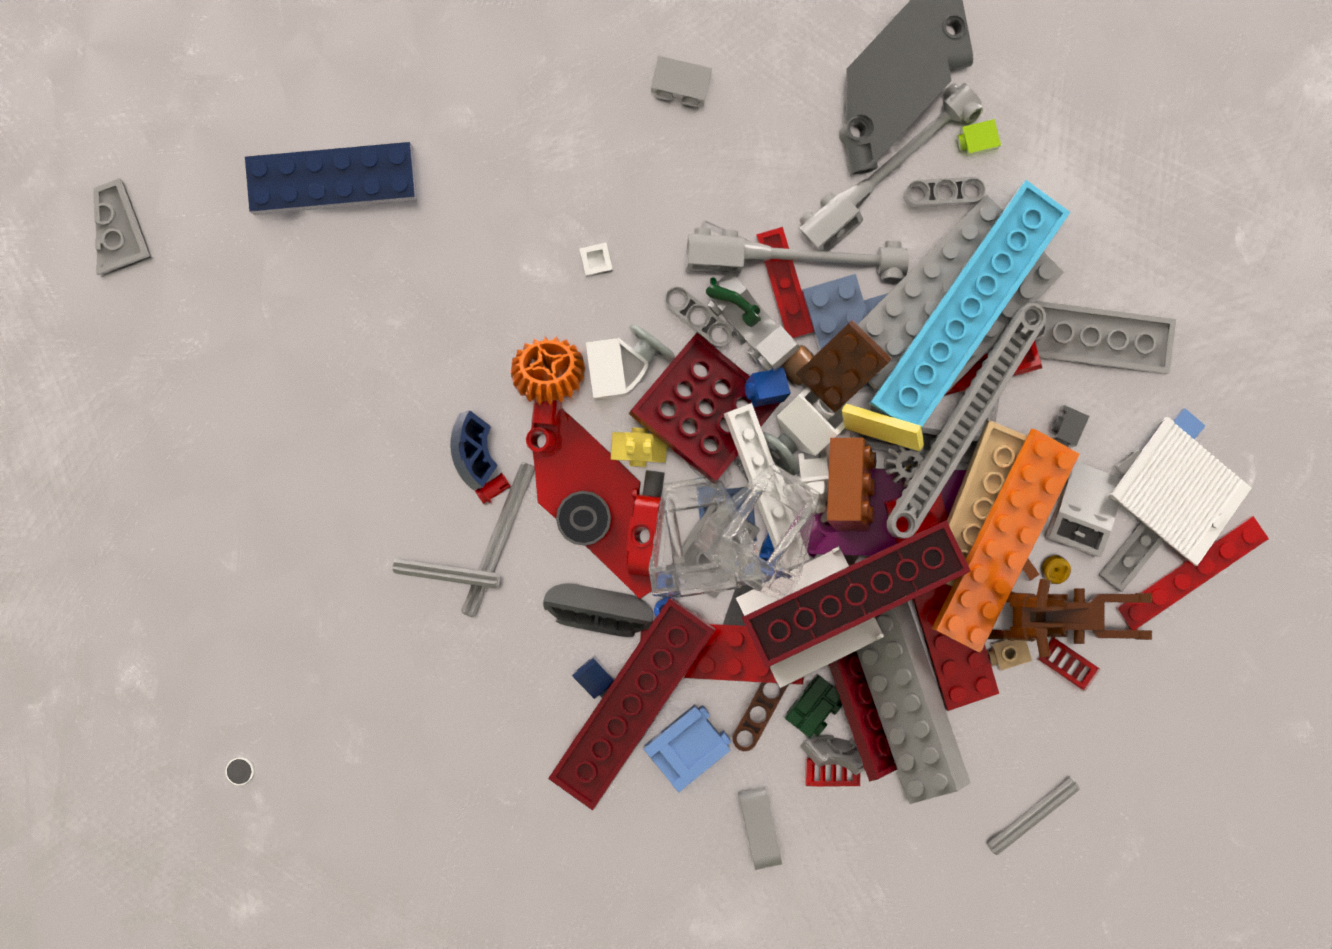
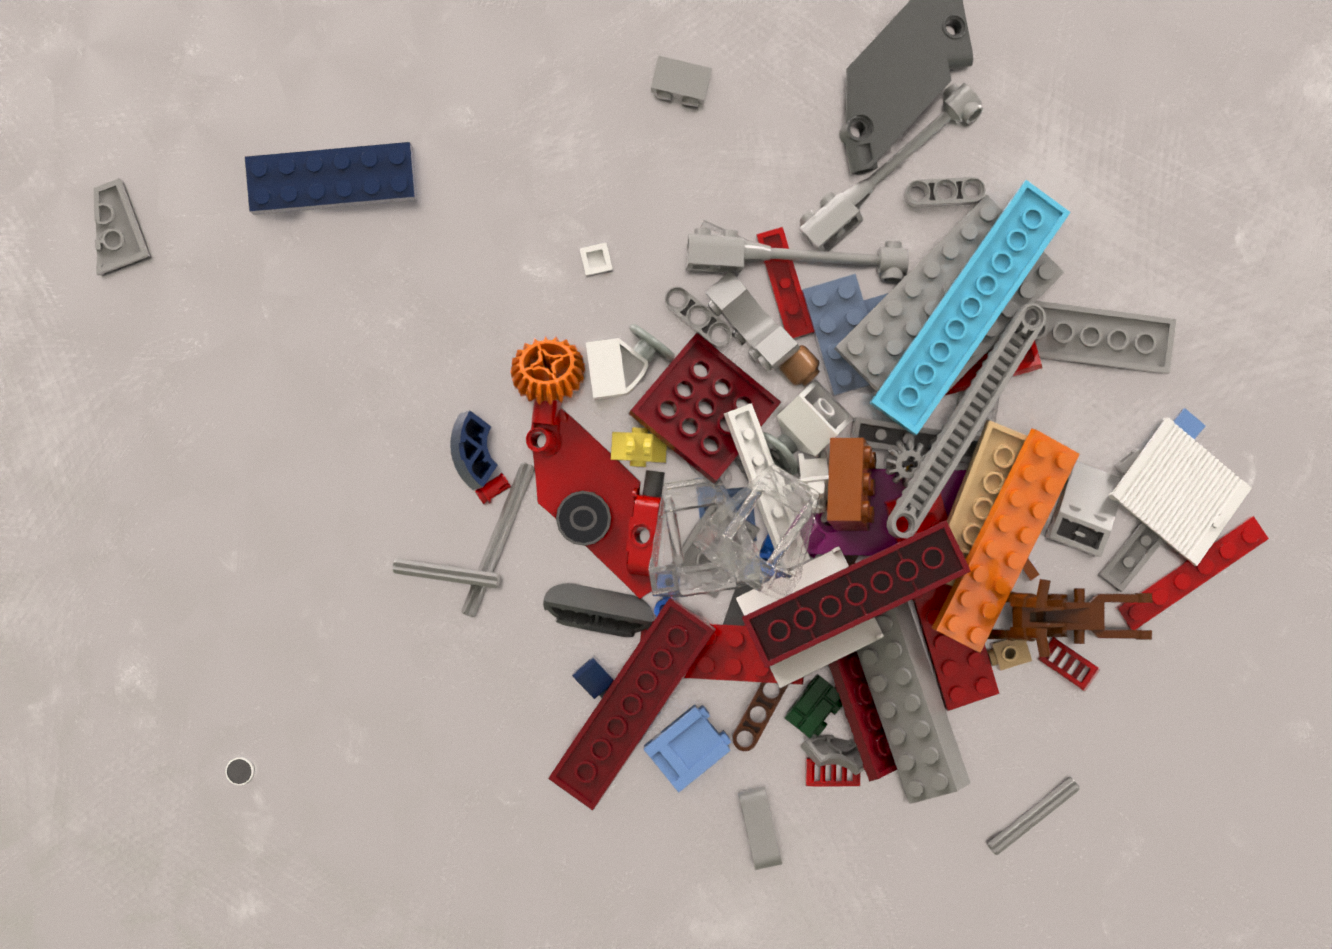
dark green piece [706,277,761,327] -> none
blue brick [745,368,791,407] -> none
reddish brown plate [796,320,892,413] -> none
light yellow tile [842,404,924,451] -> none
lime brick [957,119,1001,157] -> none
yellow tile [1042,555,1071,584] -> none
dark grey brick [1051,405,1090,447] -> none

